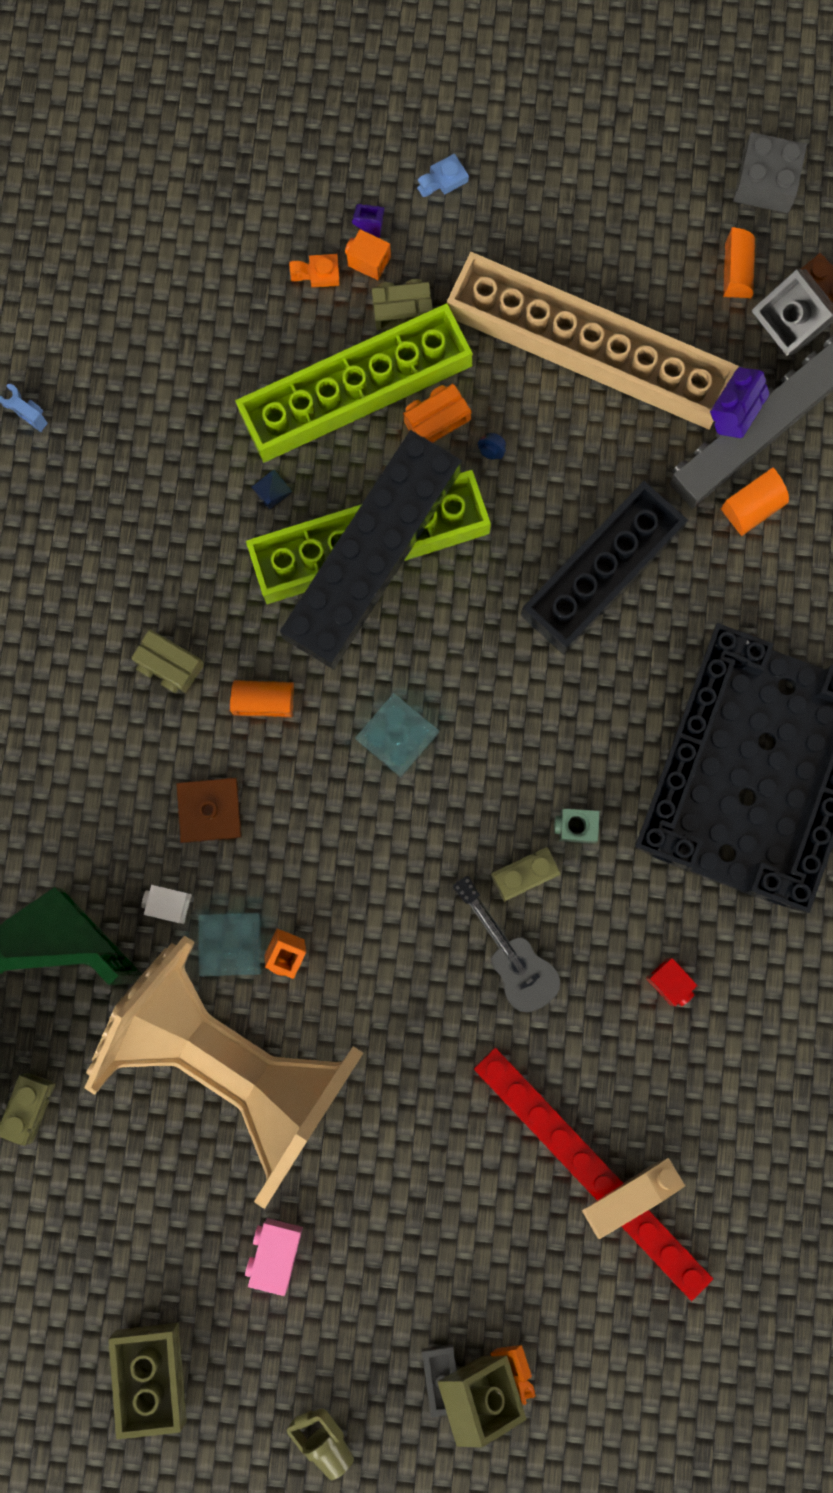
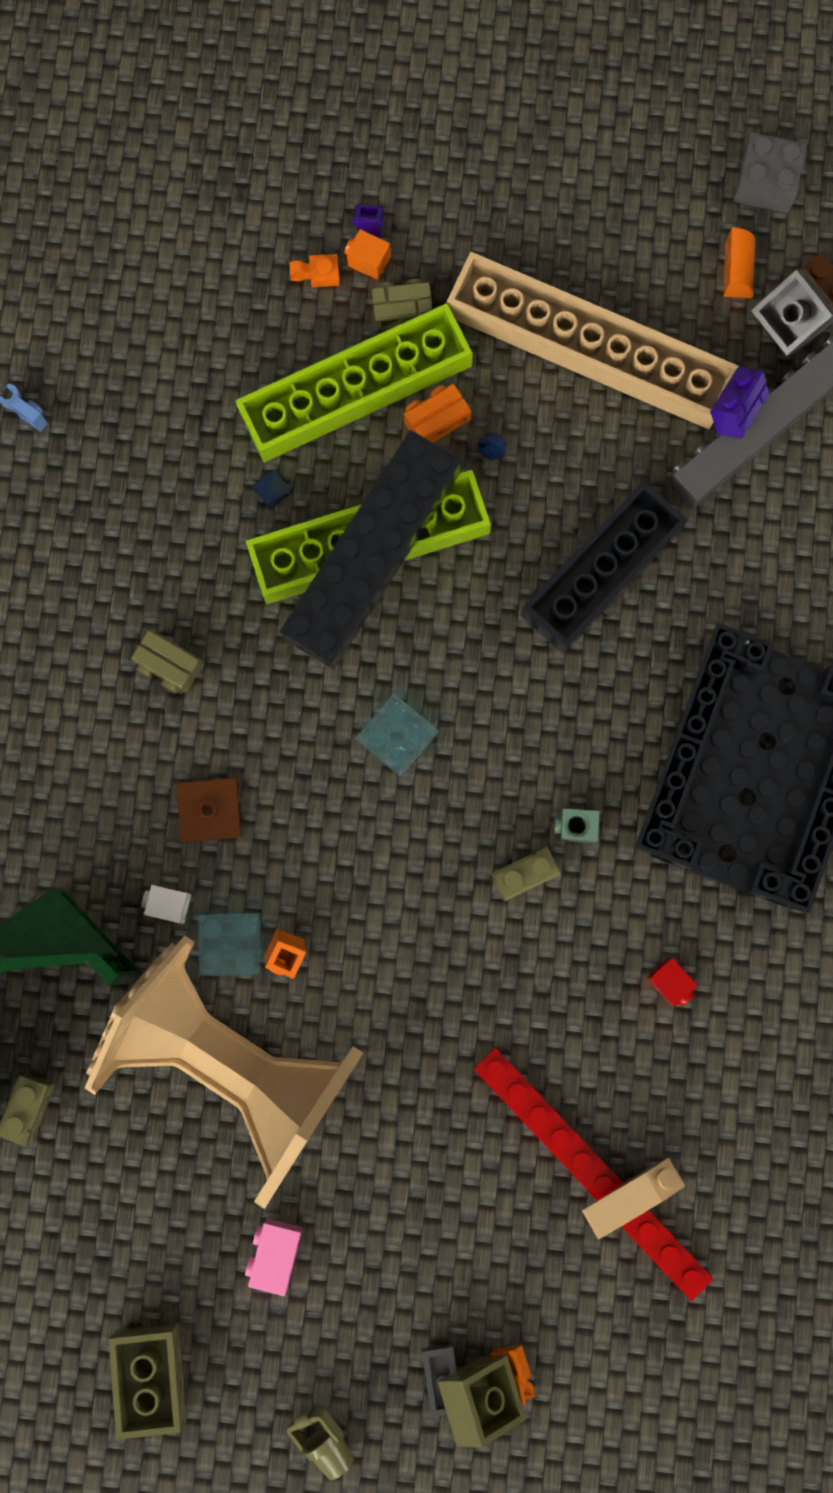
orange brick [230,680,294,717] -> none
medium blue plate [417,154,469,197] -> none
dark grey piece [453,876,560,1012] -> none
orange brick [721,467,789,536] -> none

